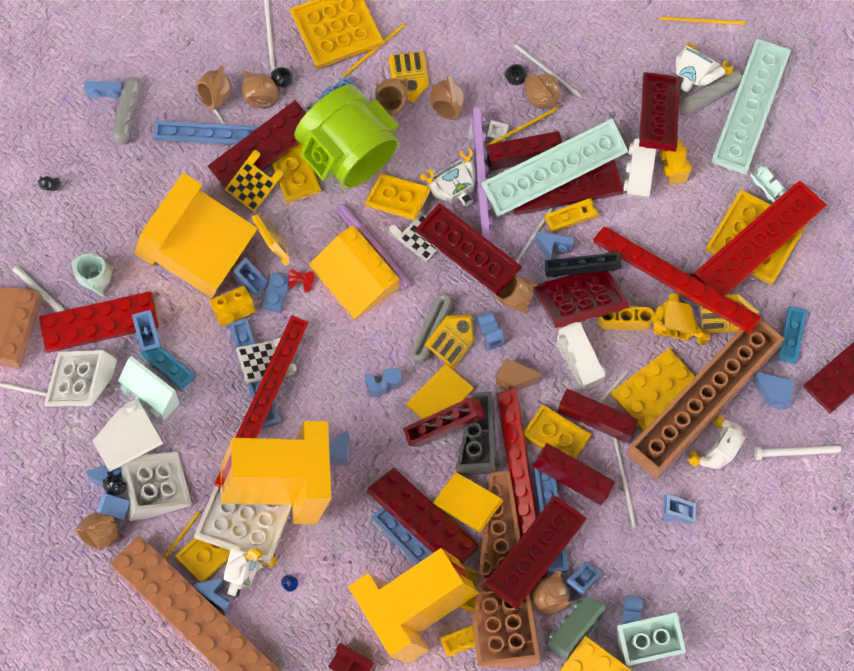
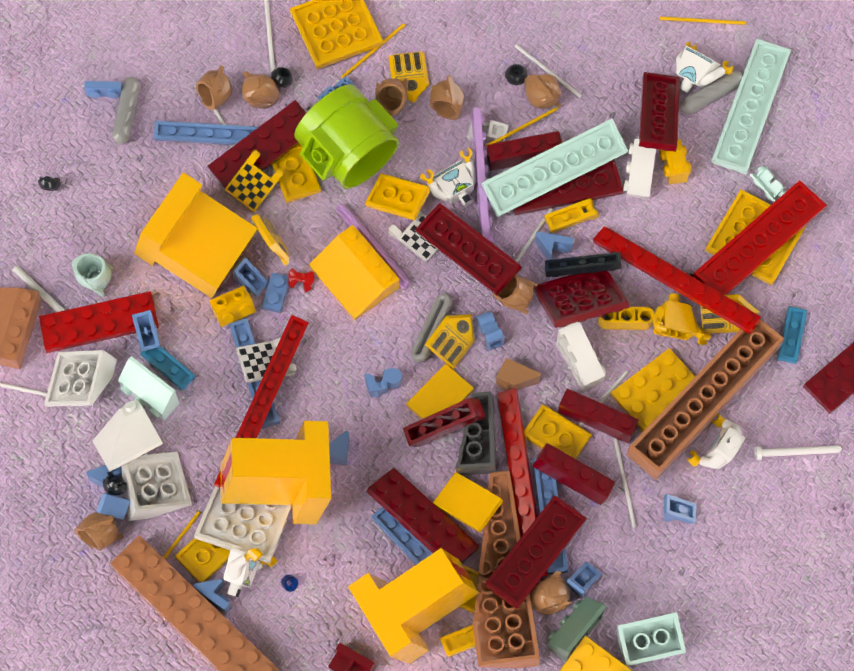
medium blue leg [621,595,643,625] -> none
medium blue slope [753,372,795,409] -> none

